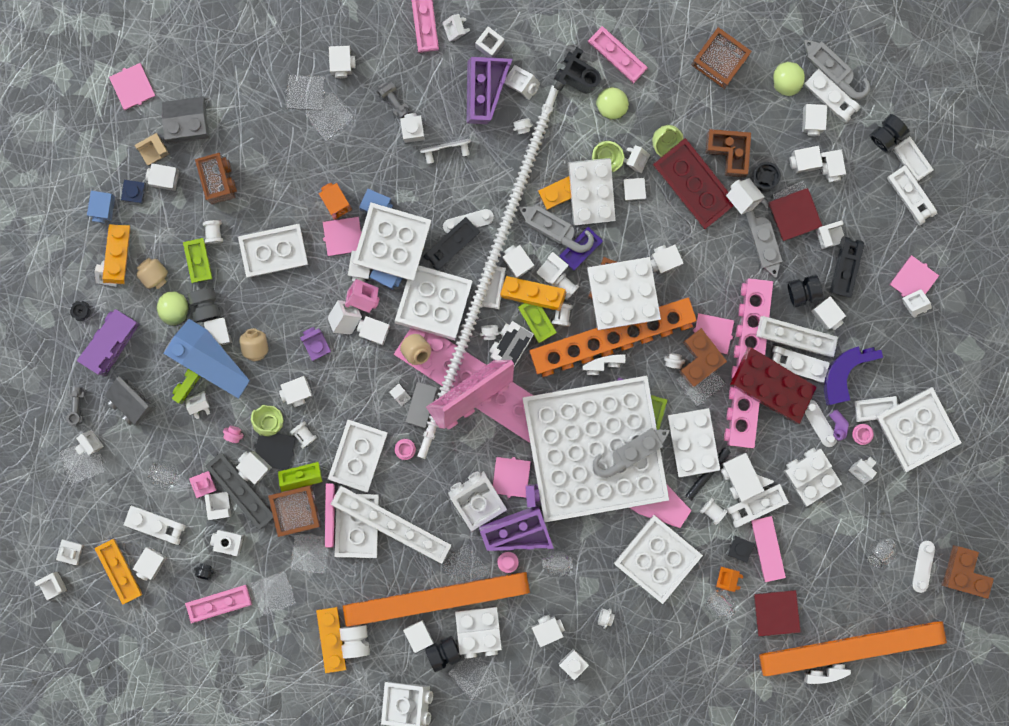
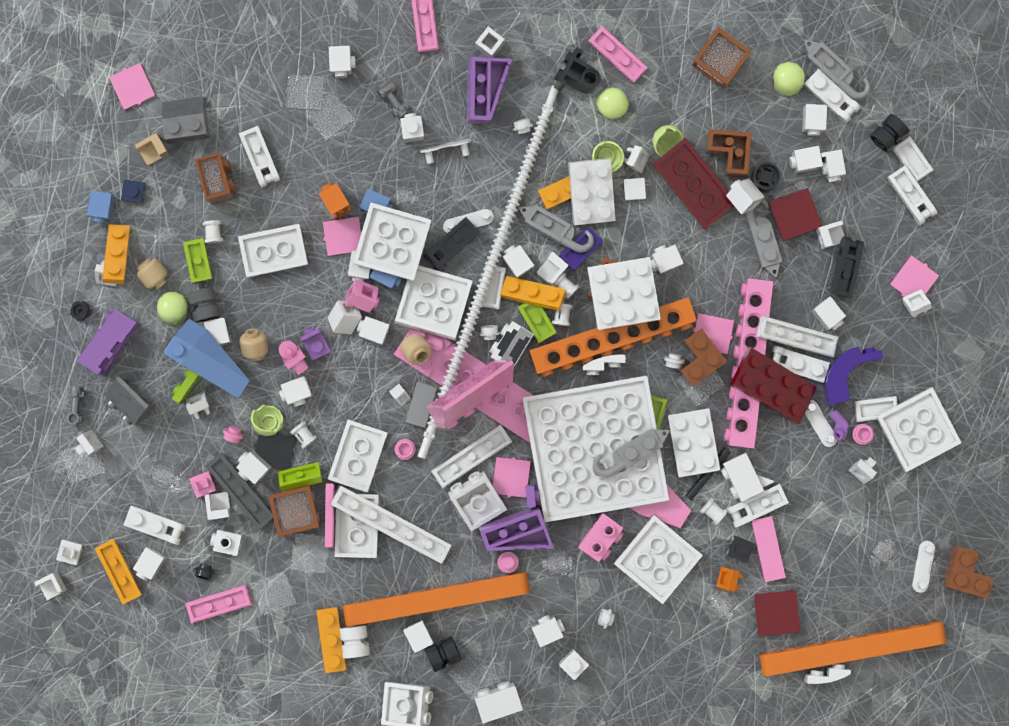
white brick [146,164,179,191] -> none
white tile [442,14,470,42] -> none
white plate [455,607,502,658] -> none
white bracket [504,65,540,100] -> none
white plate [783,448,842,507] -> none
black wheel [787,275,823,308] -> none
none -> white plate [239,126,281,188]
none -> bright pink hips [279,340,309,375]
none -> white tile [431,425,512,488]
none -> white brick [474,681,523,723]
none -> bright pink brick [578,513,624,562]

